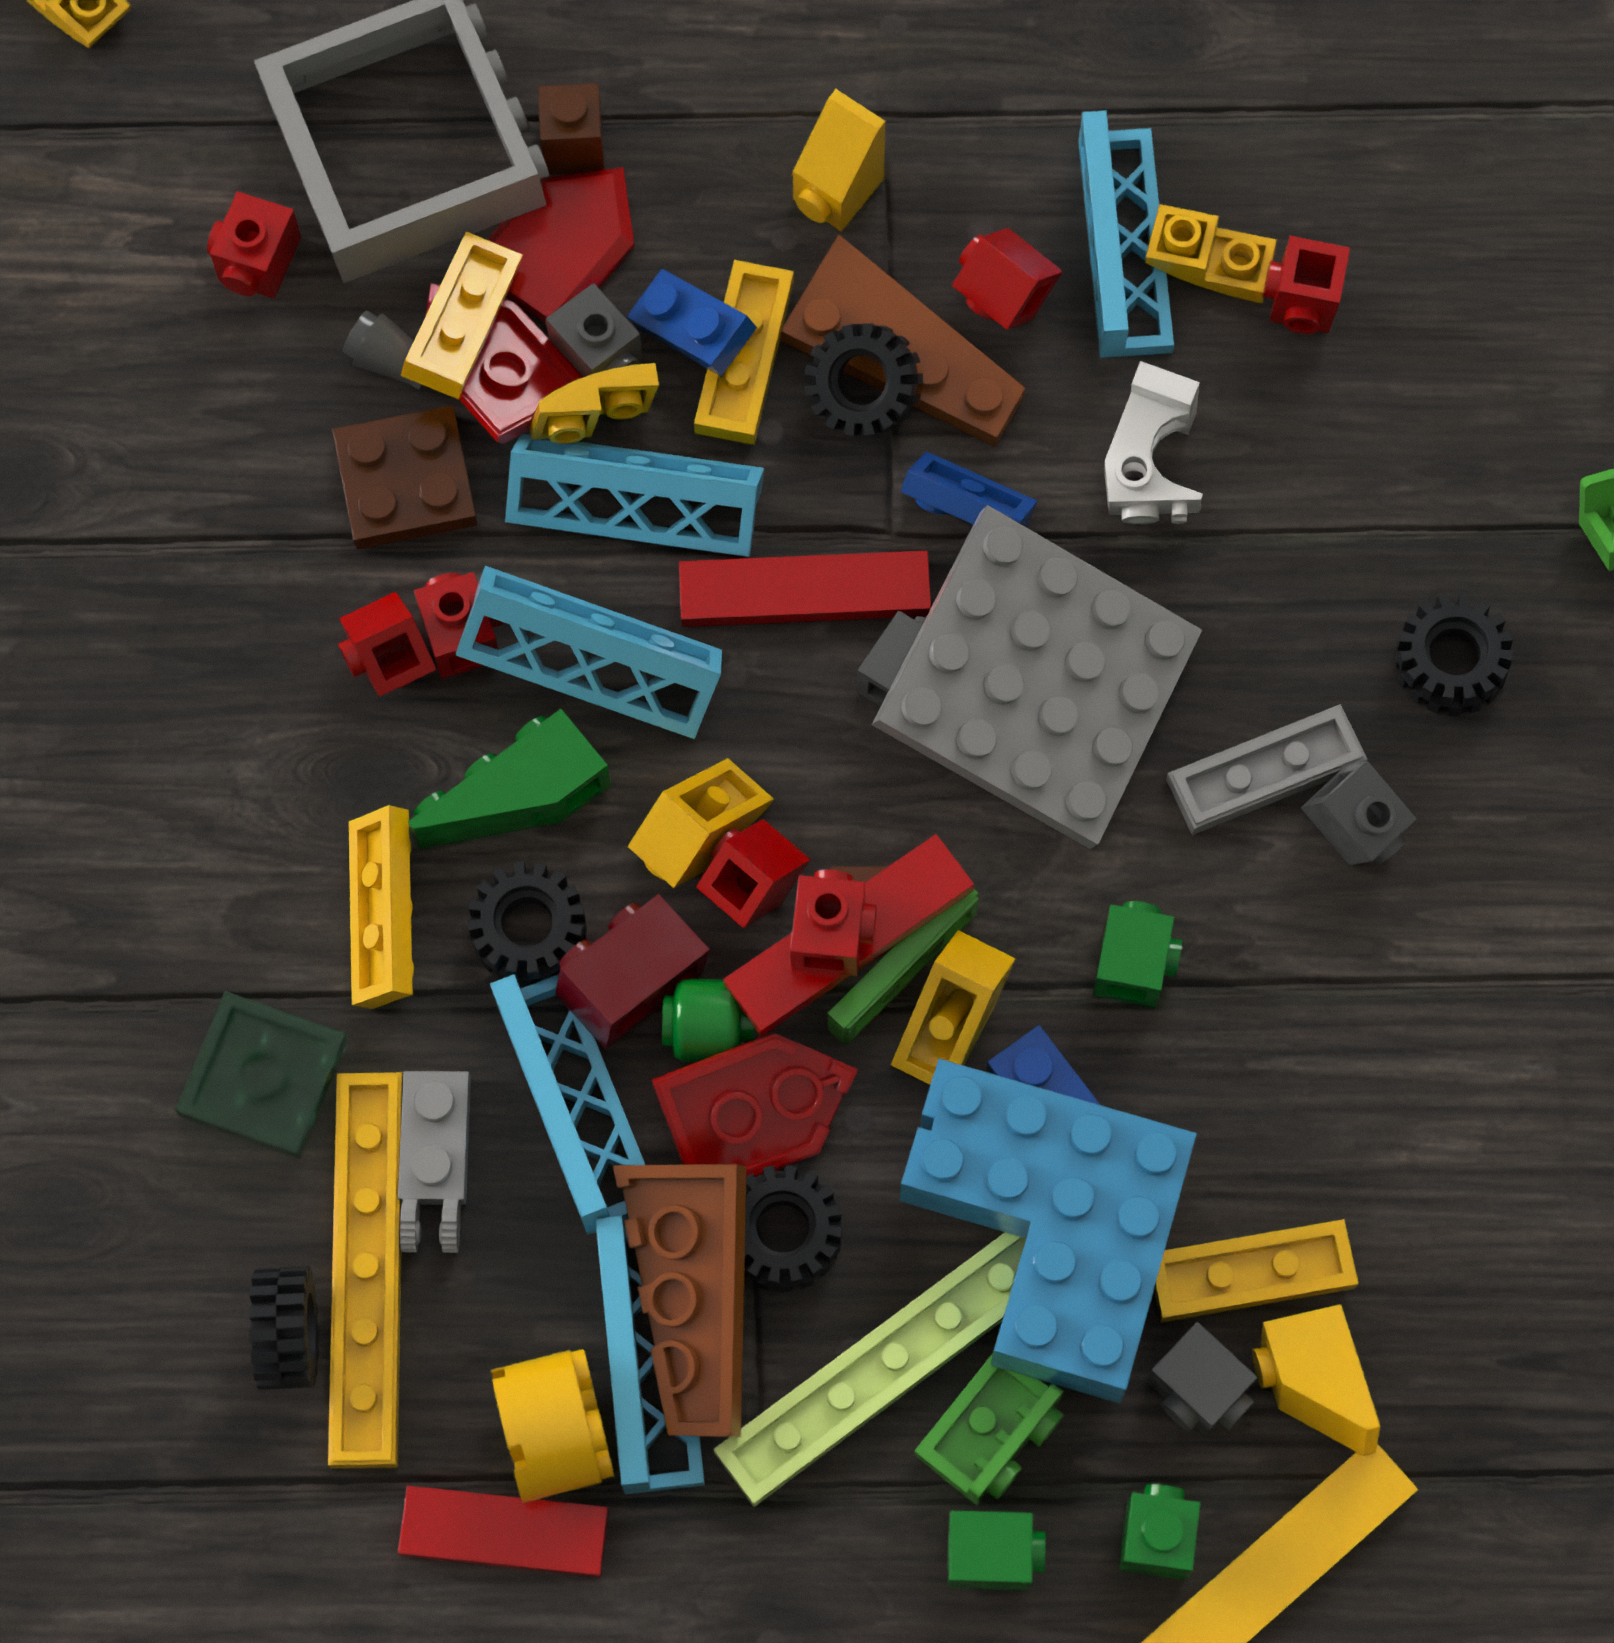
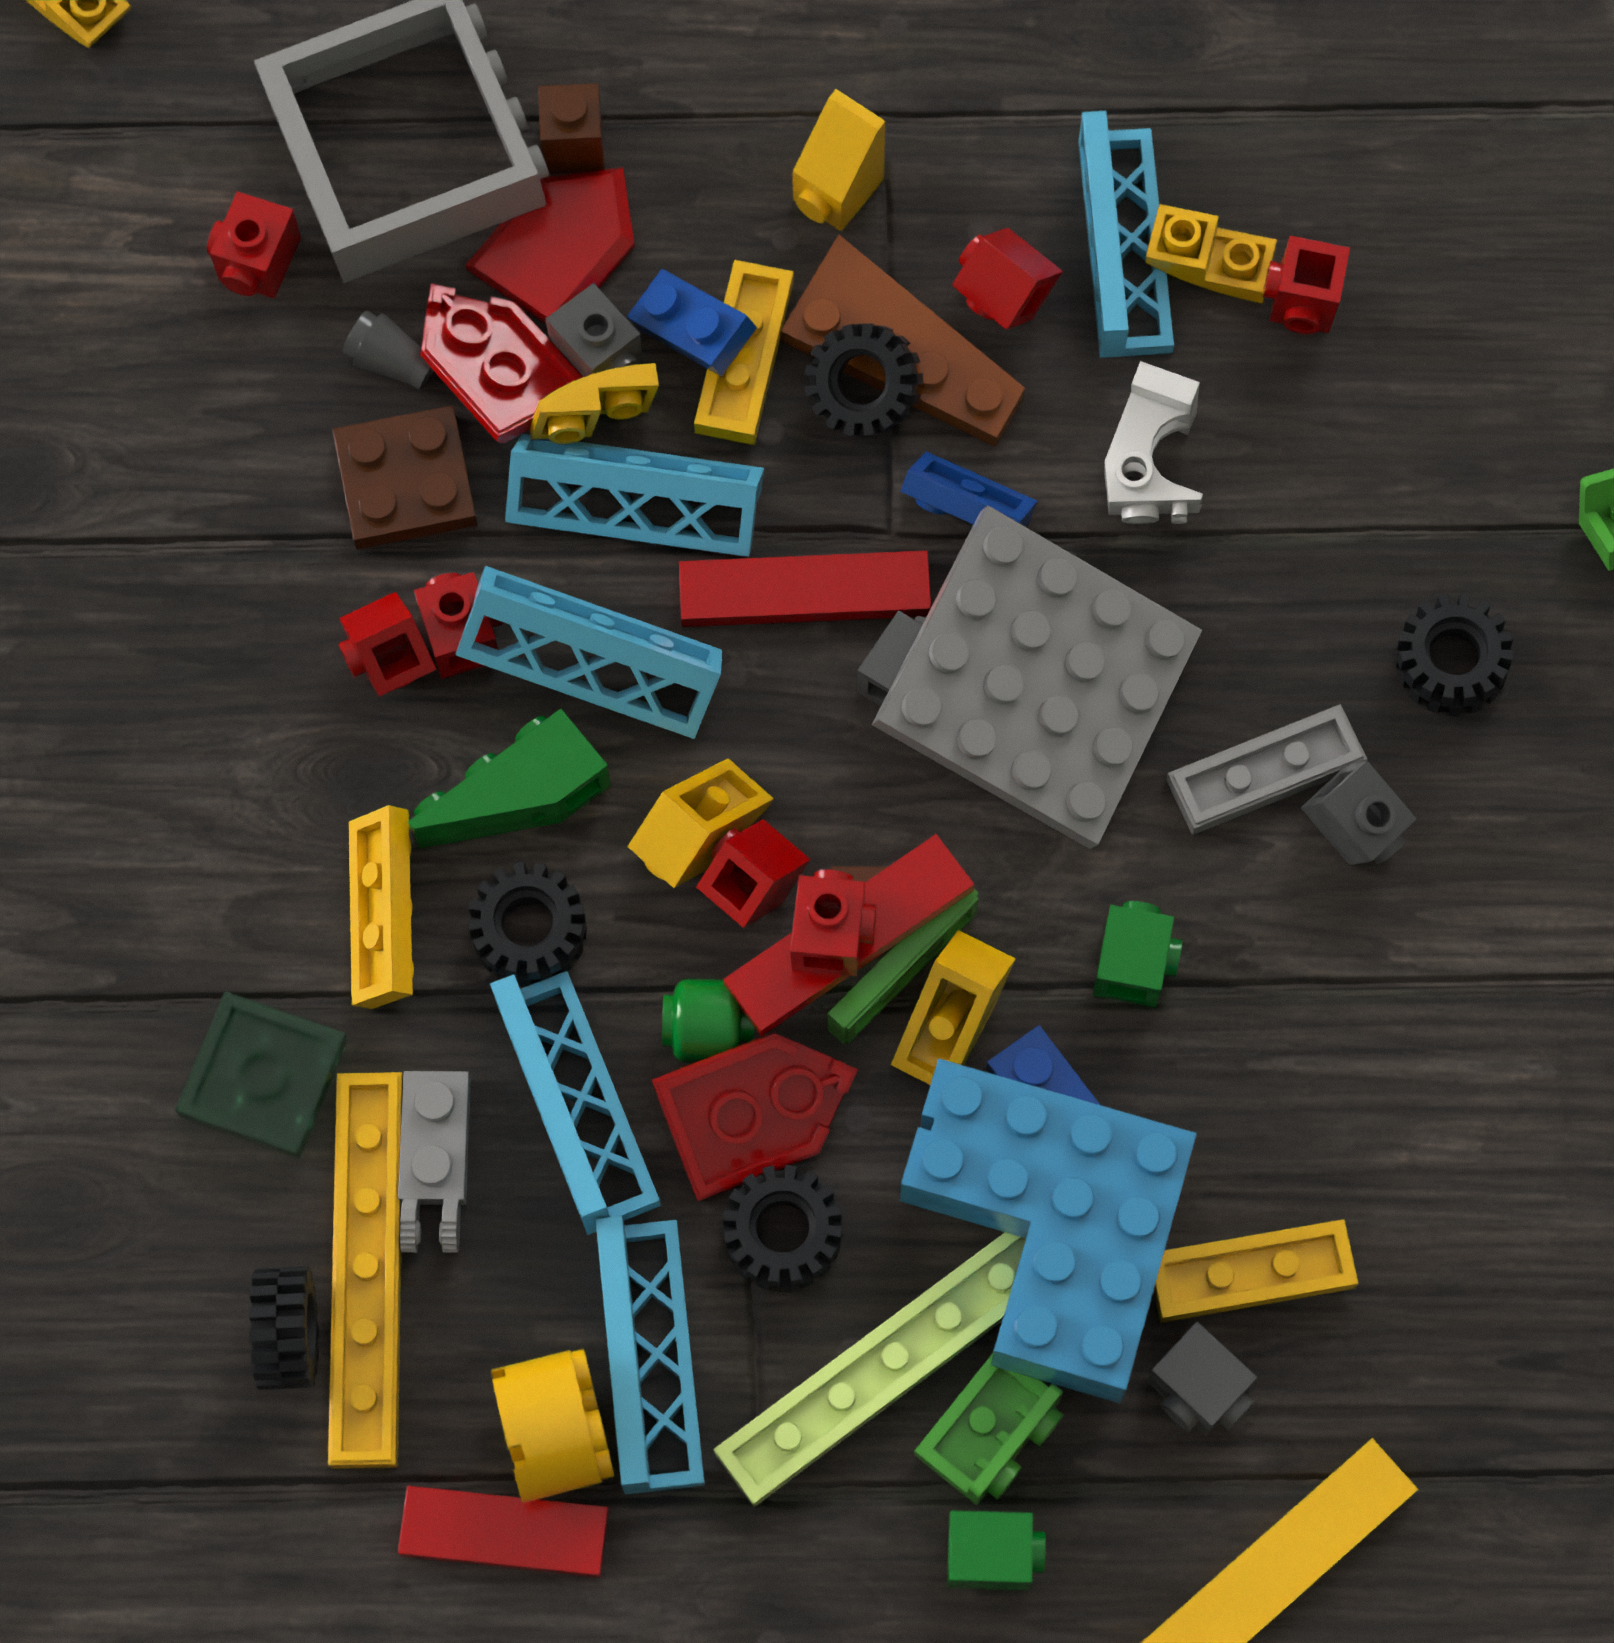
yellow plate [400,231,523,399] -> none
dark red brick [555,894,710,1050] -> none
dark orange wing [613,1164,746,1437] -> none
green brick [1118,1484,1200,1580] -> none
yellow slope [1252,1304,1380,1455] -> none

